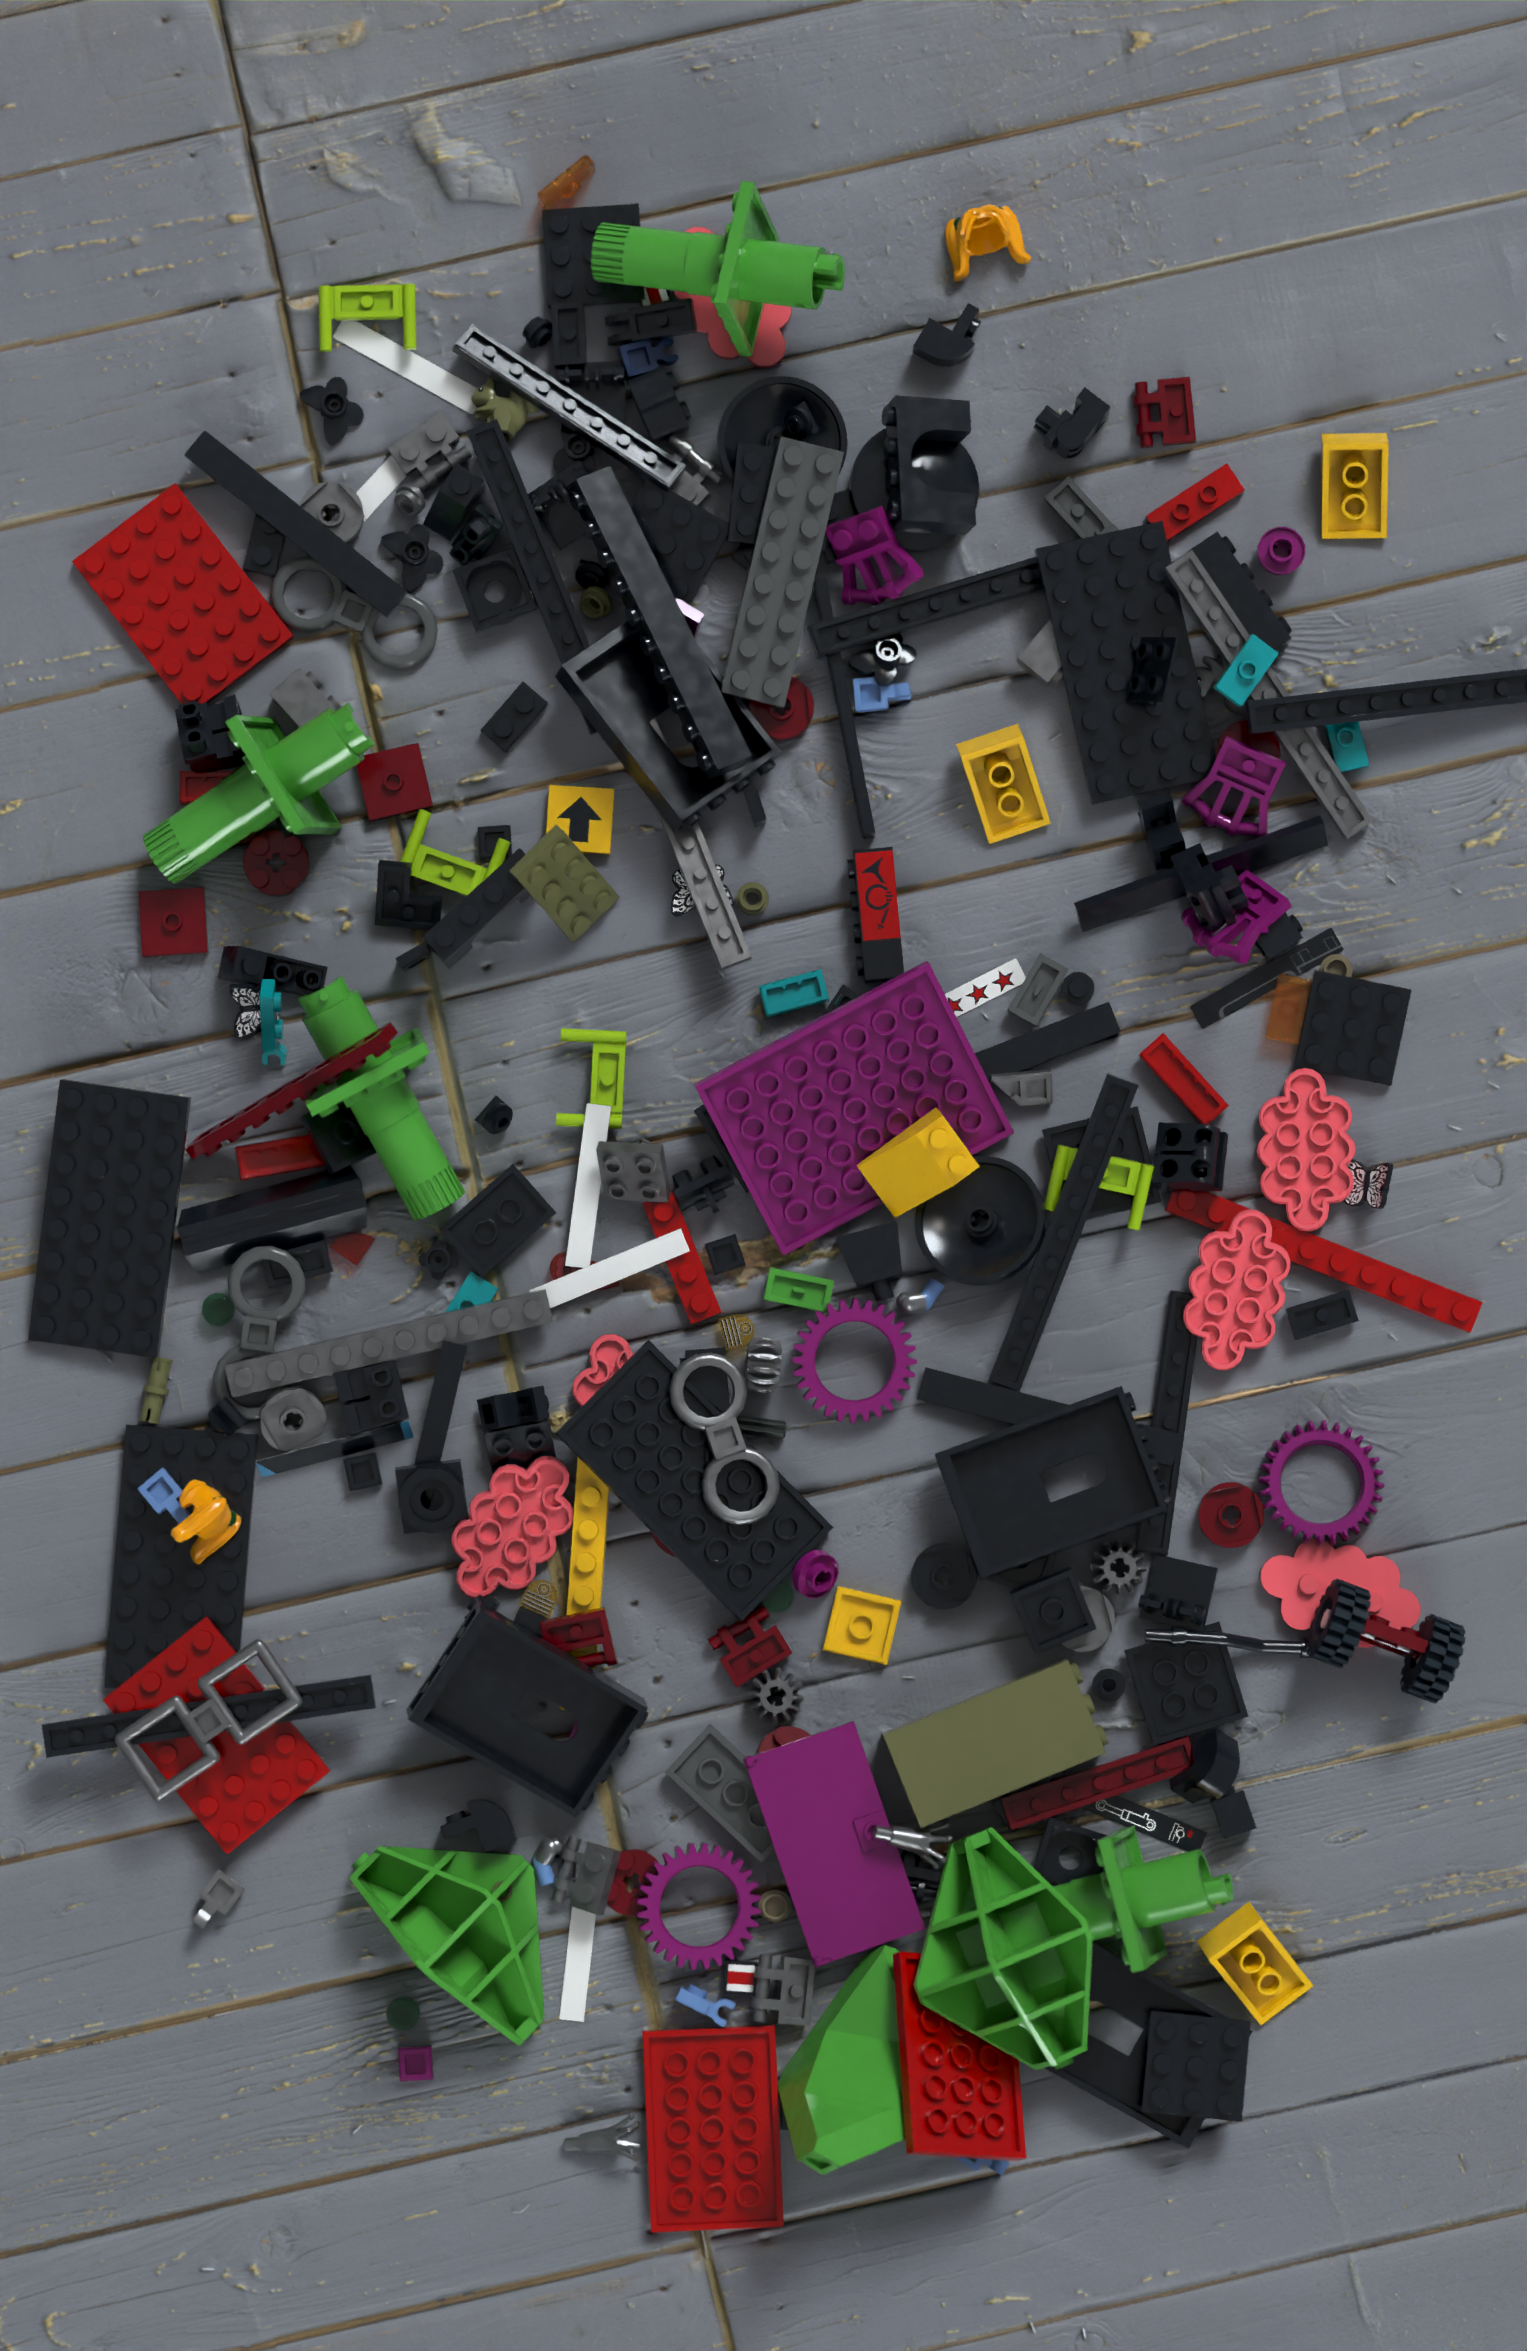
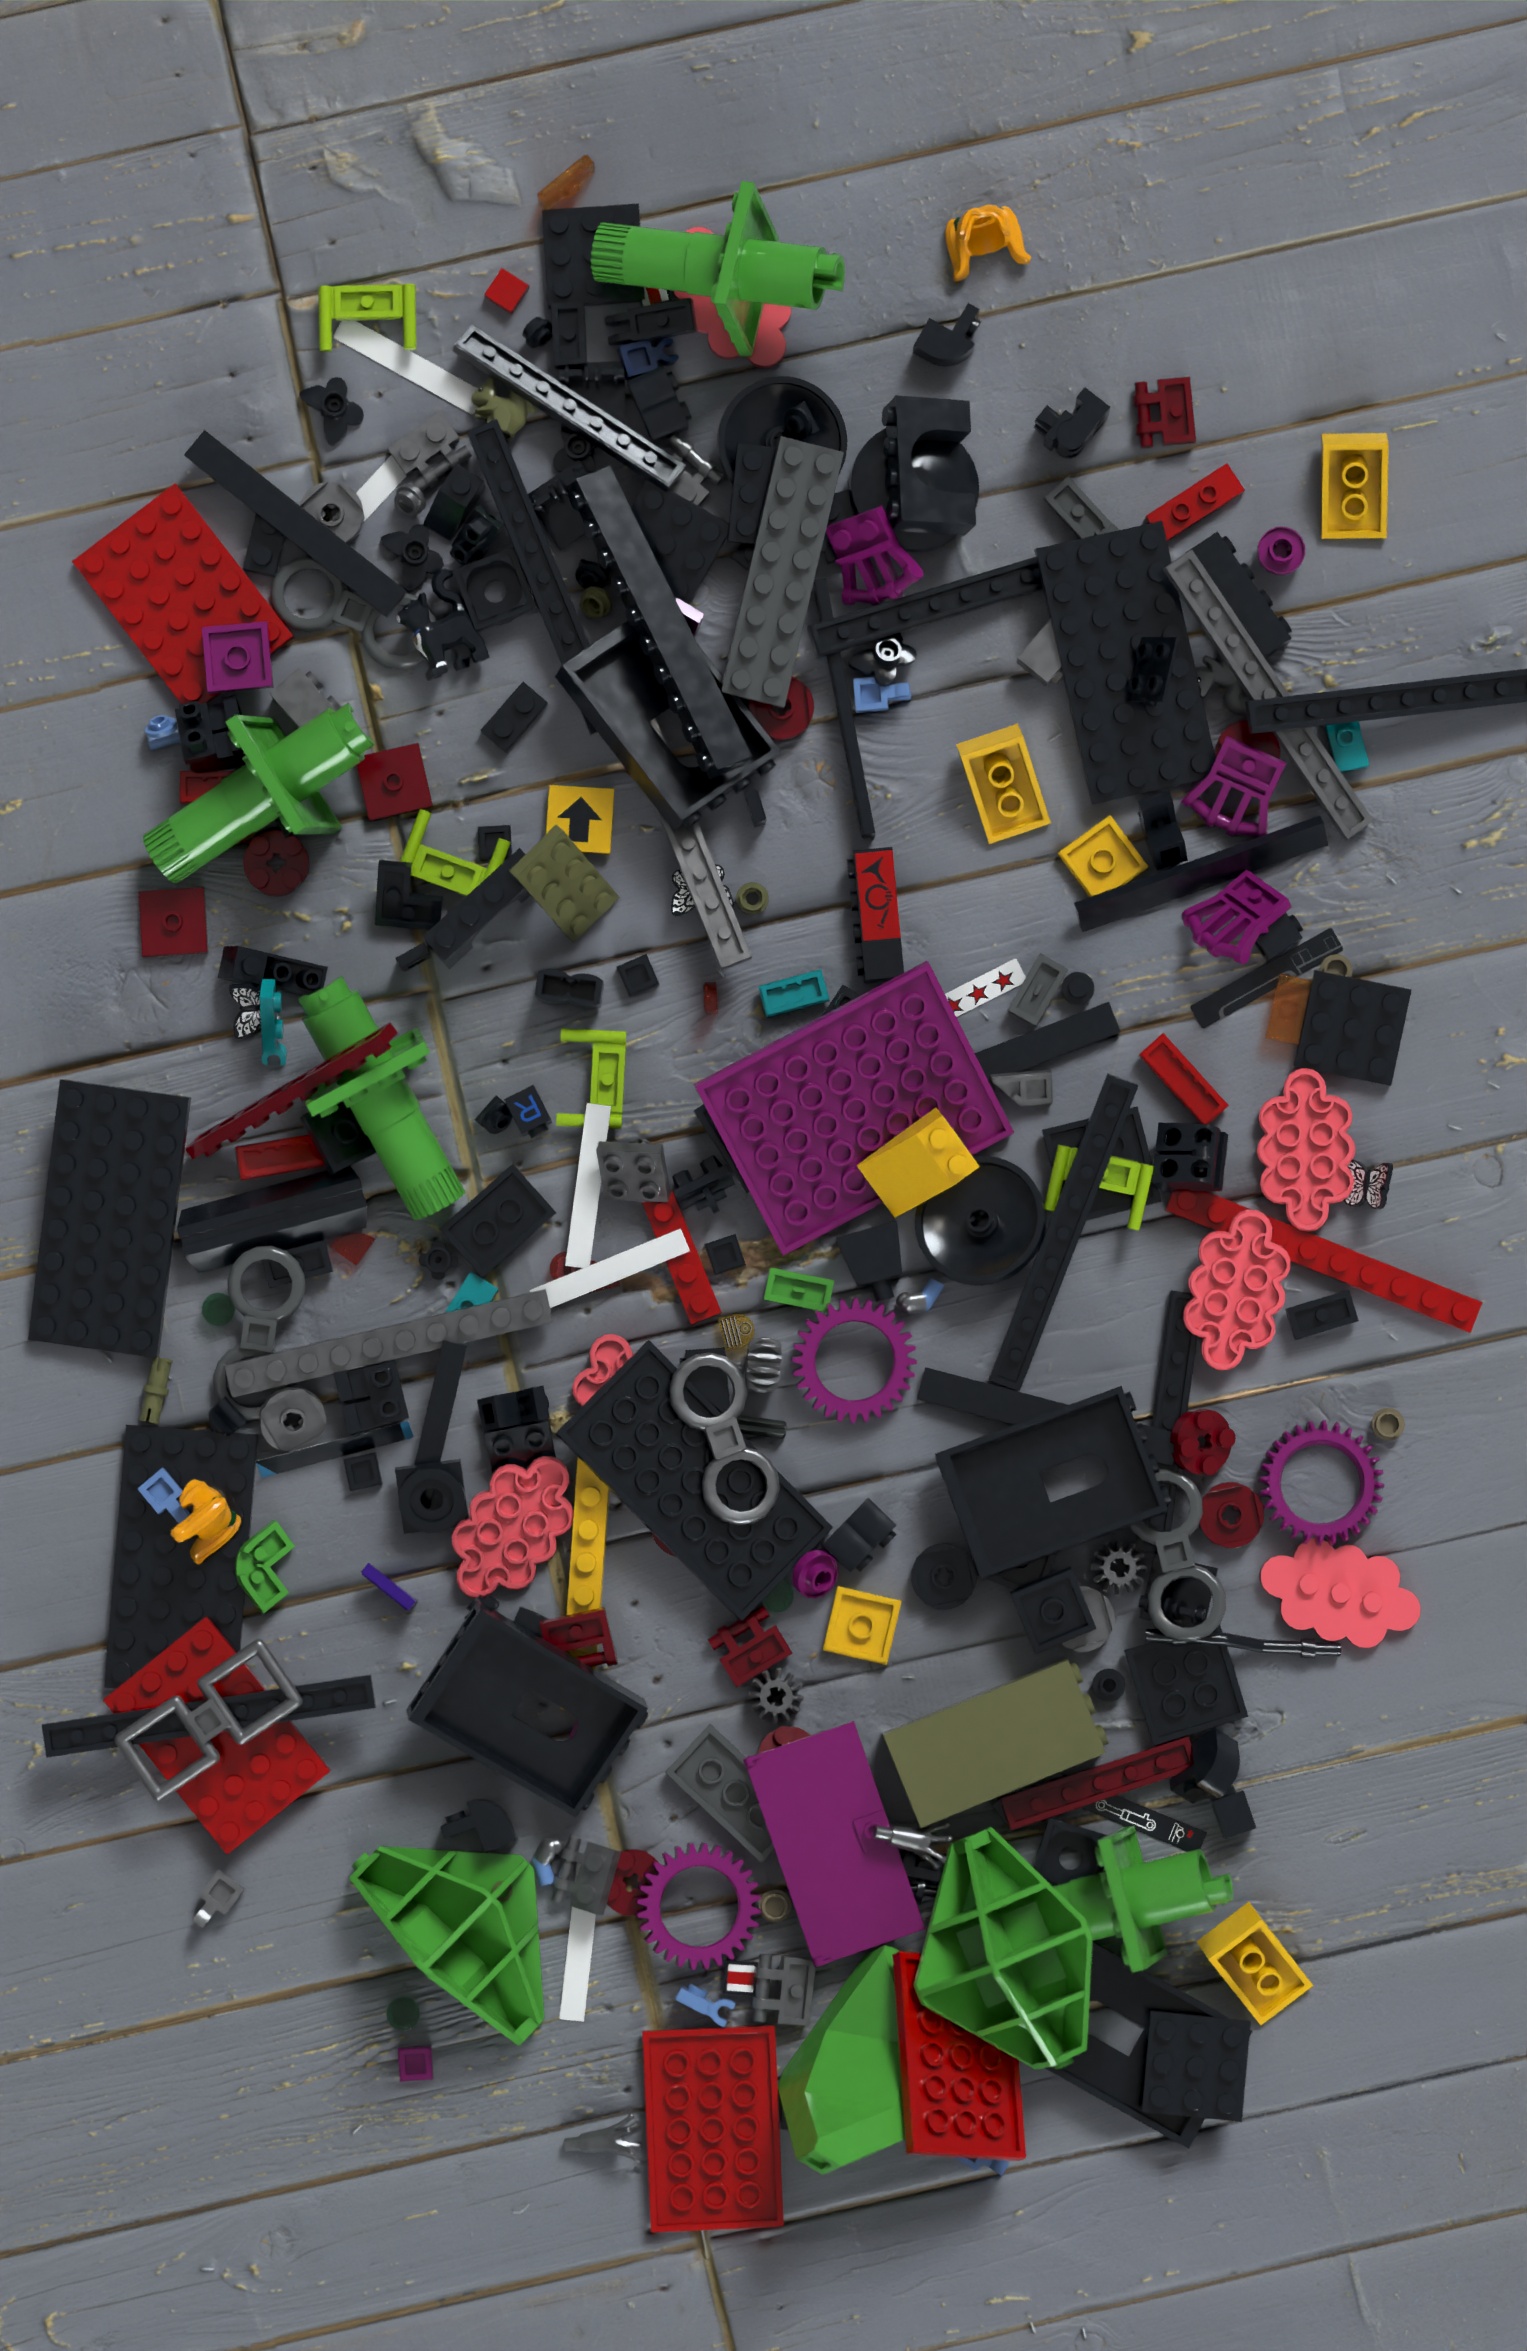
clear yellow tile [519,1580,558,1618] -> none
black hips [1170,843,1250,931] -> none
teal plate [1213,634,1279,707] -> none
black plate [1306,1579,1465,1703] -> none
none -> medium blue plate [145,715,181,750]
none -> magenta plate [202,621,274,694]
none -> bright green plate [235,1520,295,1613]
none -> dark purple tile [361,1563,417,1610]
none -> black animal [396,569,490,681]
none -> red tile [484,268,529,315]
none -> black brick [504,1085,552,1139]
none -> black brick [535,969,604,1010]
none -> black tile [617,954,660,997]
none -> clear red tile [703,982,718,1015]
none -> black brick [822,1497,897,1573]
none -> yellow tile [1057,815,1149,897]
none -> dark grey bar [1130,1469,1226,1641]
none -> dark red plate [1170,1409,1236,1475]
none -> dark tan plate [1371,1408,1405,1441]

